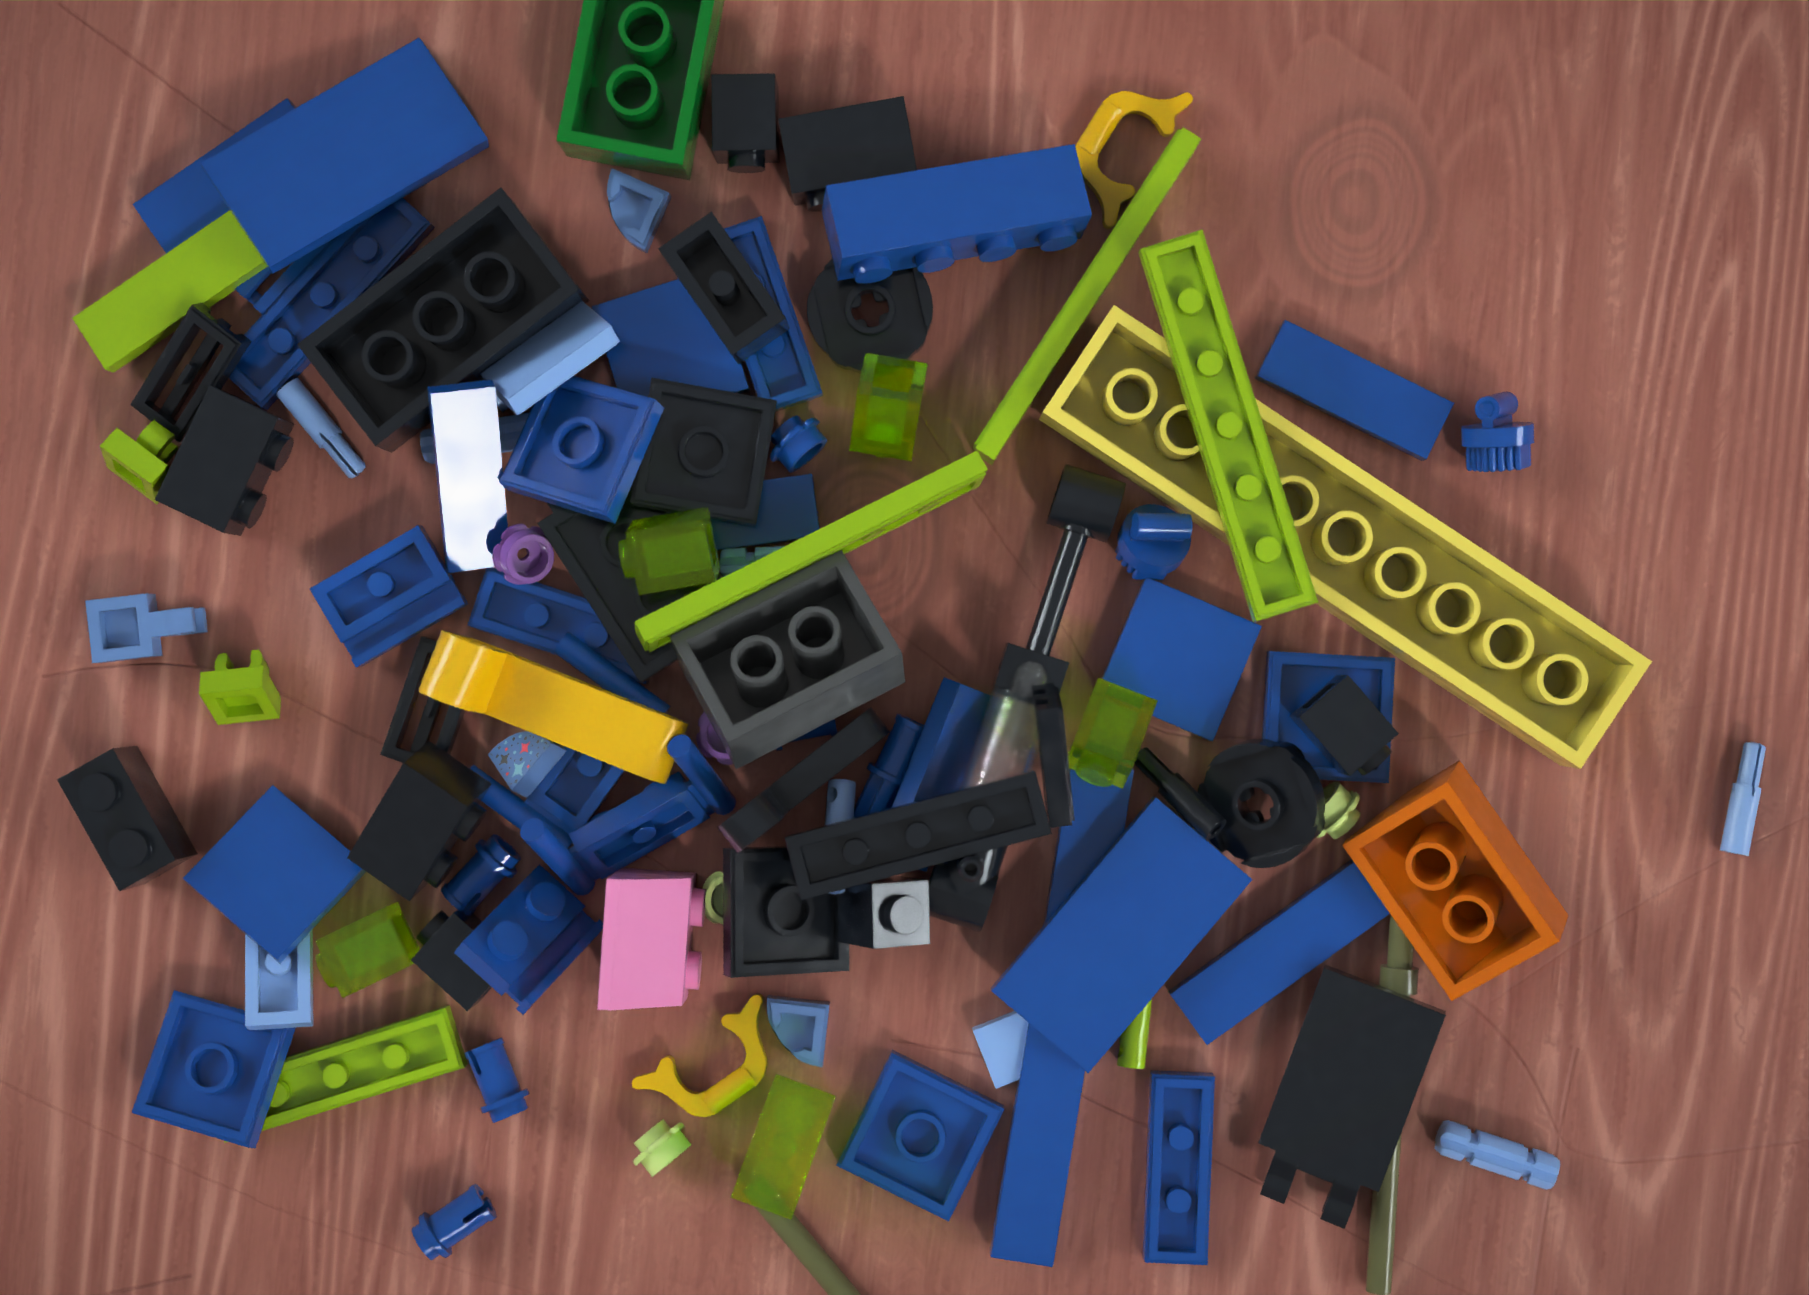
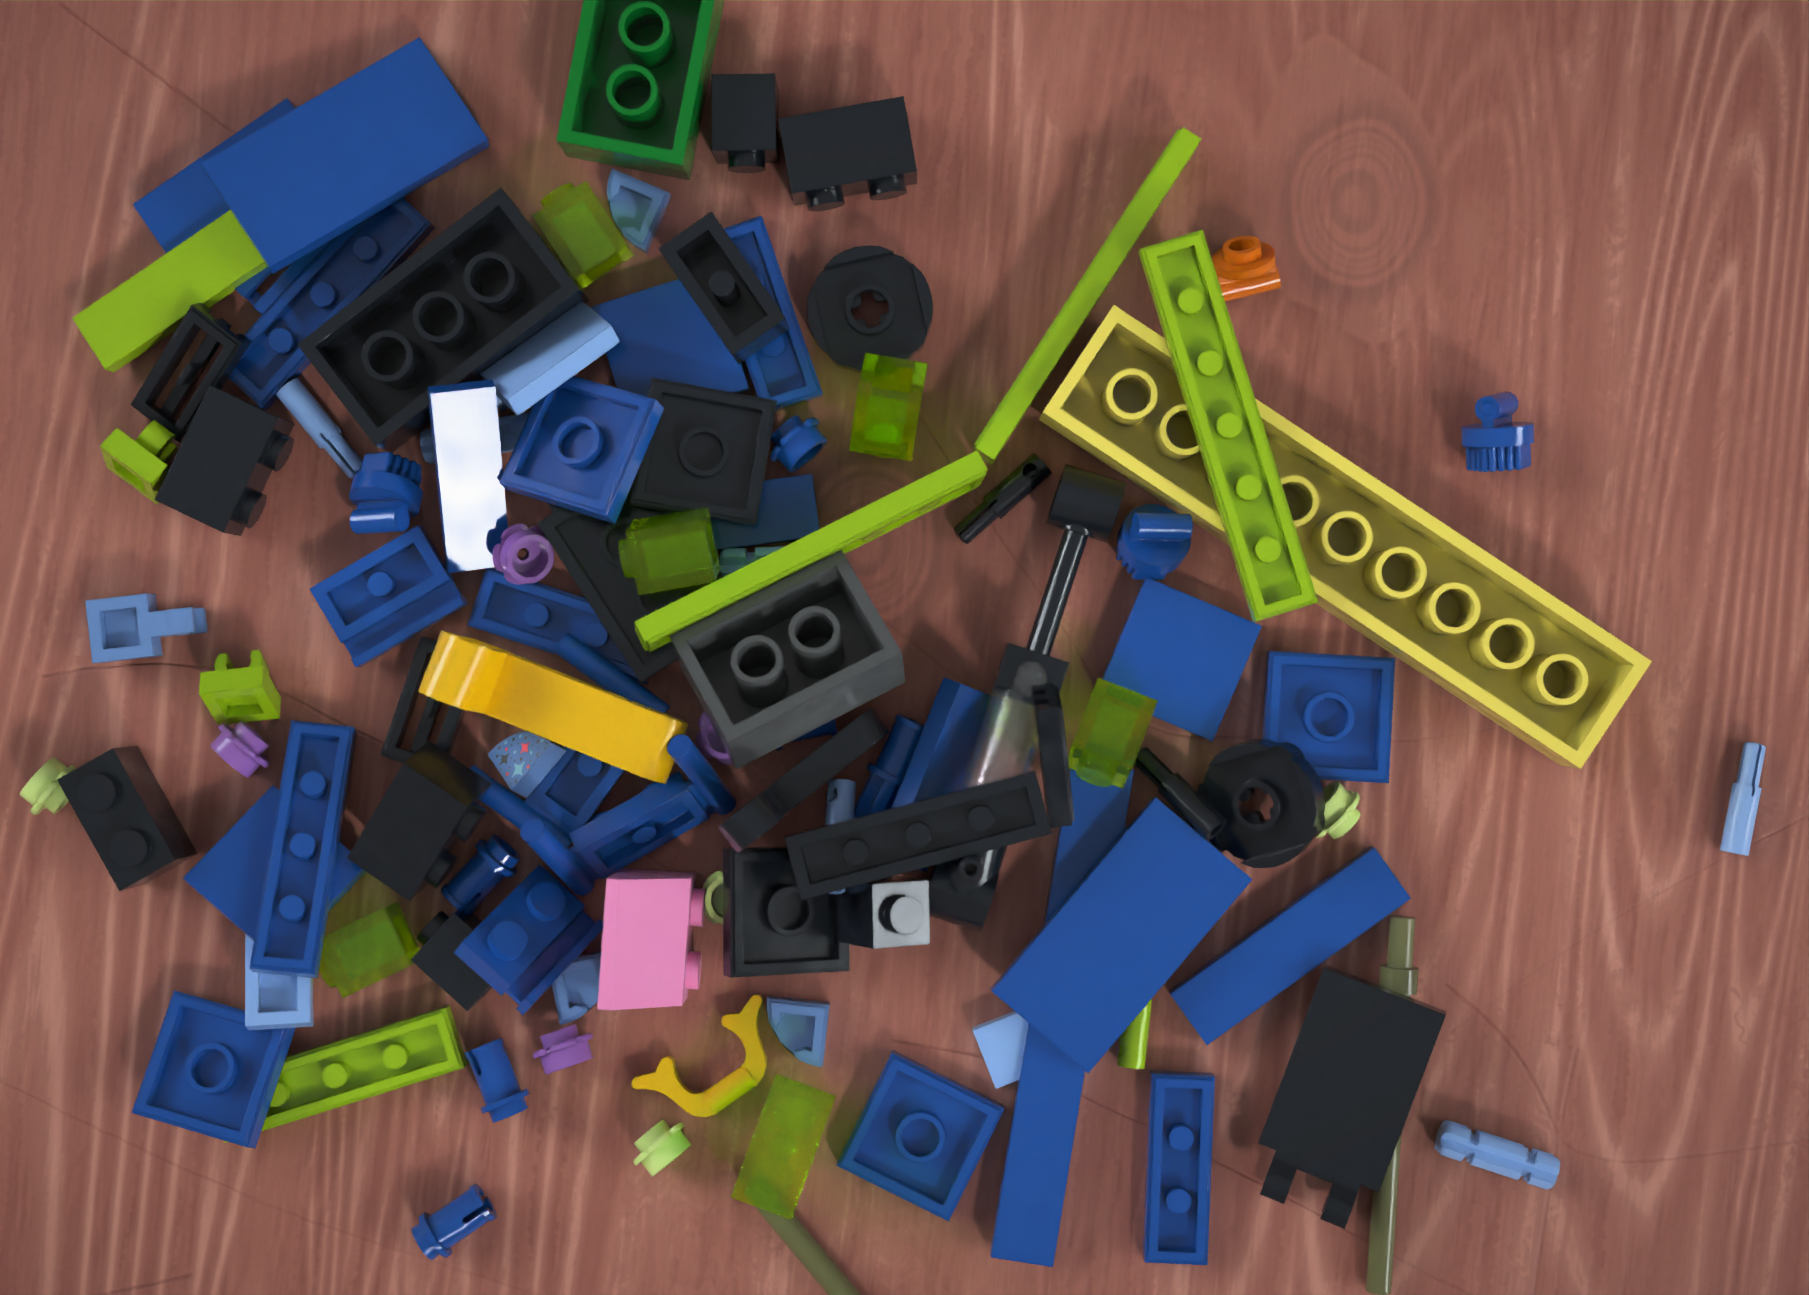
blue brick [822,144,1092,283] -> none
yellow helmet [1075,91,1193,229] -> none
blue tile [1254,320,1454,461] -> none
black brick [1290,675,1399,776] -> none
orange slope [1342,760,1569,1001] -> none
none -> yellowish green plate [20,757,76,815]
none -> medium lavender plate [210,721,270,778]
none -> blue tile [249,720,357,979]
none -> blue piece [349,452,423,534]
none -> clear neon green brick [532,181,634,289]
none -> medium lavender plate [533,1024,593,1075]
none -> medium blue tile [552,951,601,1025]
none -> black piece [954,453,1052,544]
none -> orange plate [1212,236,1281,302]

